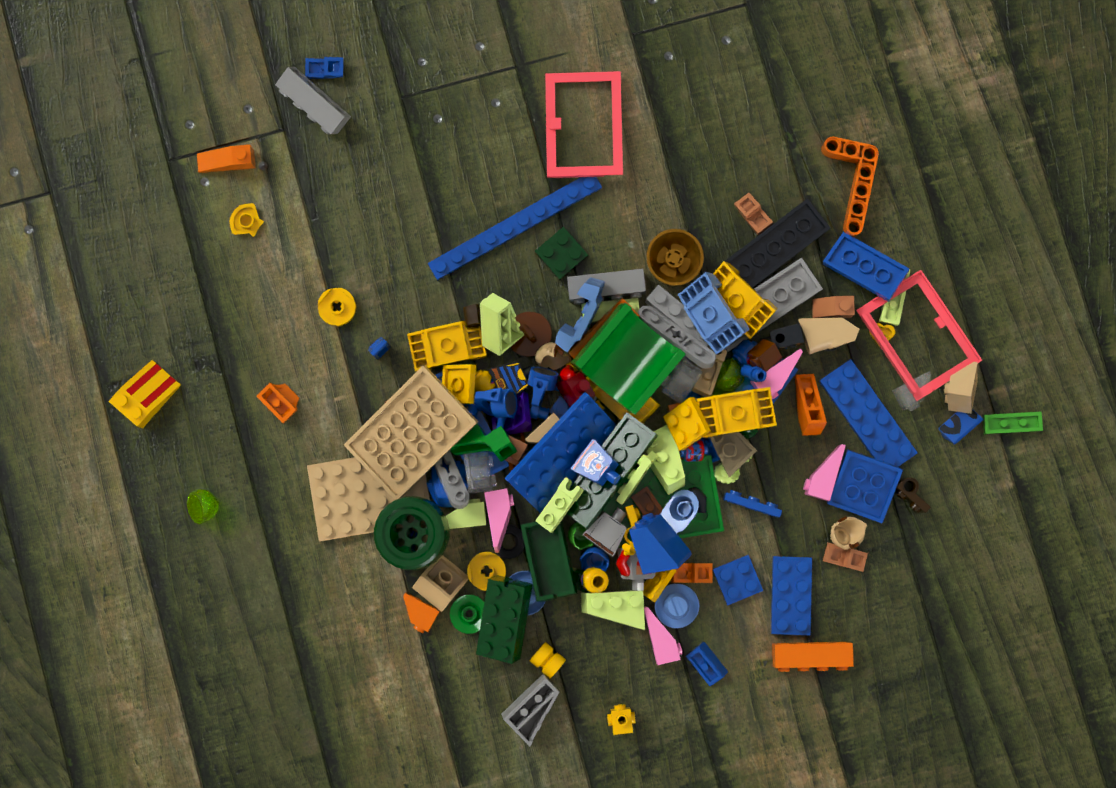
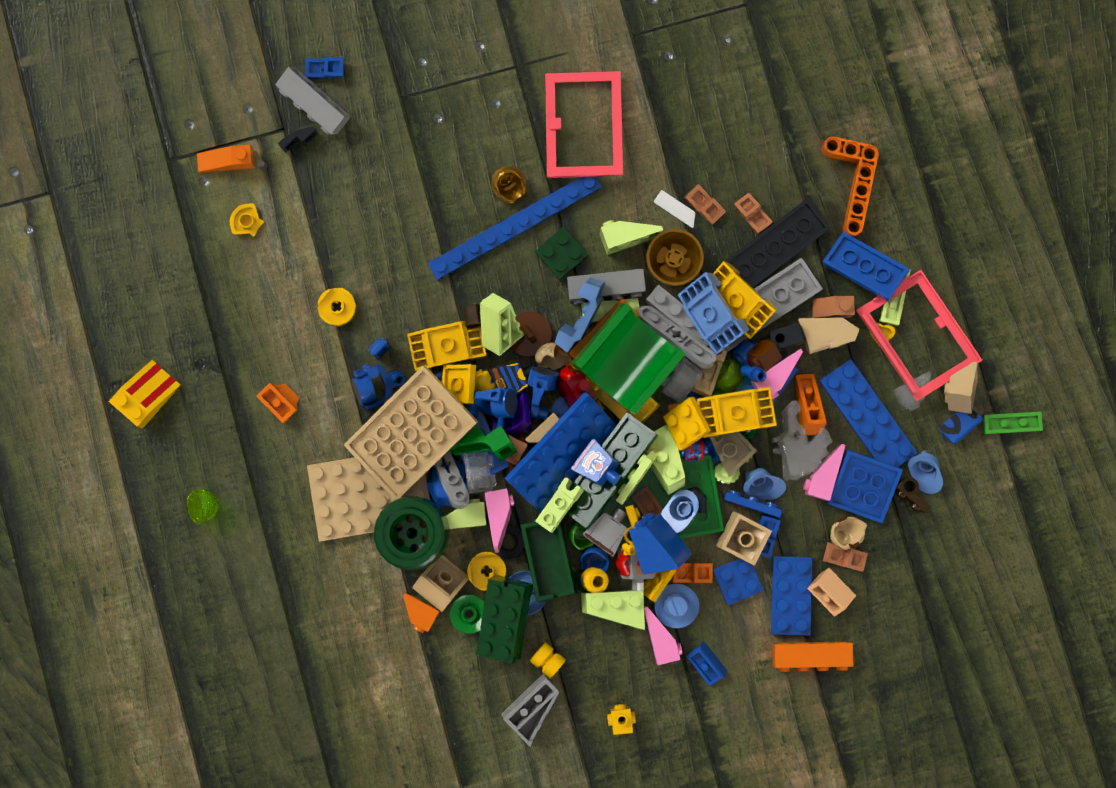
none -> black slope [277,126,318,153]
none -> blue piece [351,364,405,410]
none -> pearl gold hair [491,166,528,205]
none -> yellowish green slope [600,220,663,255]
none -> white sticker [654,190,695,228]
none -> nougat slope [684,184,726,225]
none -> tan slope [716,511,772,566]
none -> medium blue piece [743,468,786,500]
none -> blue slope [759,513,781,558]
none -> clear animal [771,401,832,481]
none -> light nougat brick [807,568,856,617]
none -> medium blue piece [908,450,943,494]

